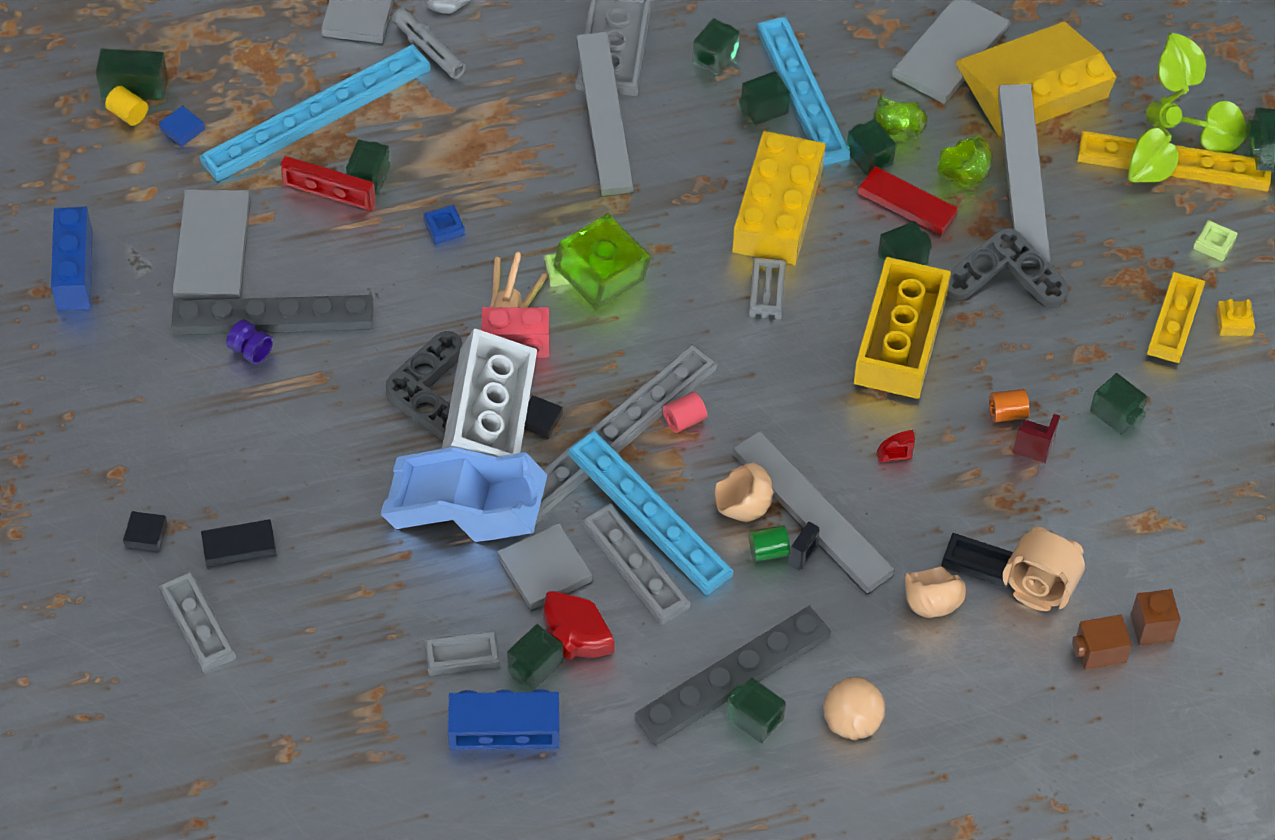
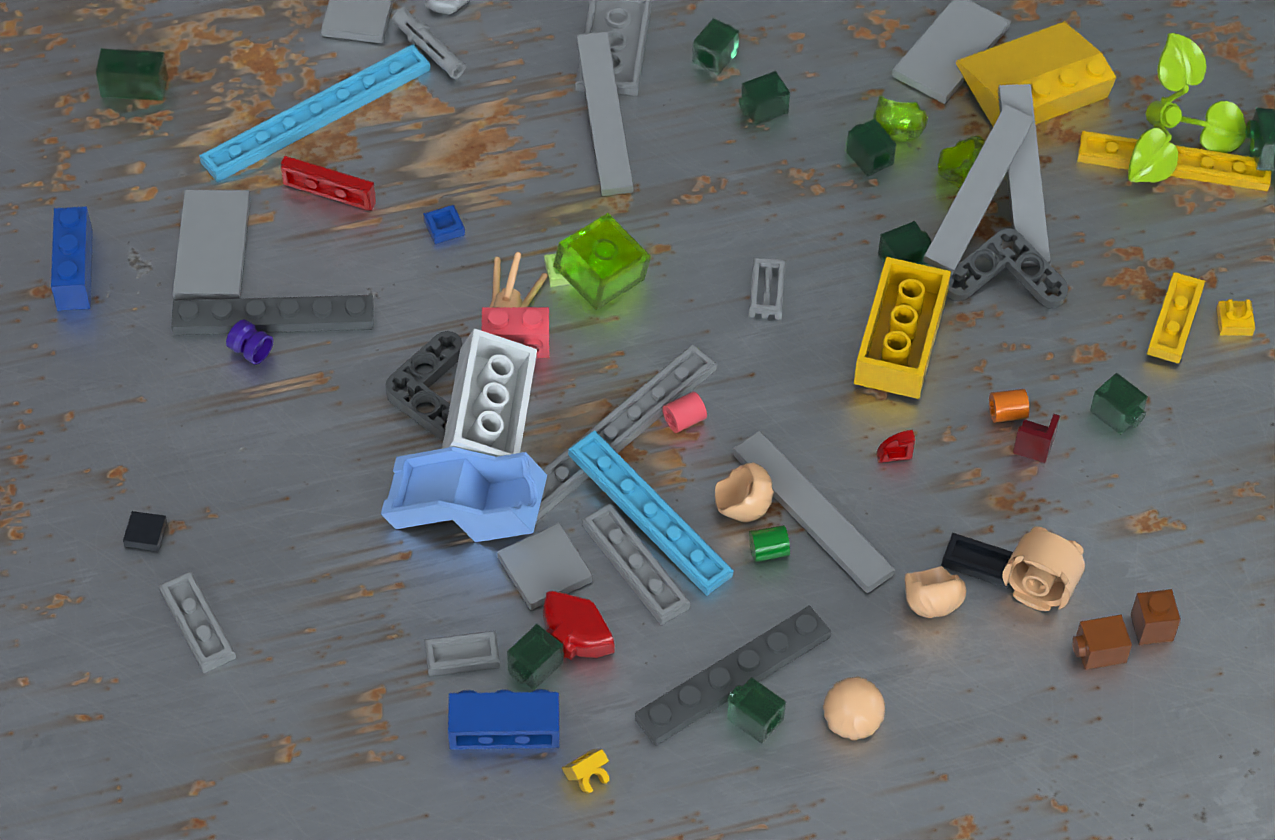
yellow piece [105,85,148,126] -> none
blue tile [159,106,205,147] -> none
black tile [201,519,277,567] -> none
clear green brick [346,139,391,195] -> none
black tile [524,395,563,439] -> none
yellow brick [732,131,826,266] -> none
medium azure tile [757,17,850,166] -> none
black tile [789,522,820,571] -> none
red tile [858,166,958,236] -> none
yellowish green tile [1193,220,1238,262] -> none
none -> yellow tile [561,749,609,793]
none -> light grey tile [923,104,1034,275]

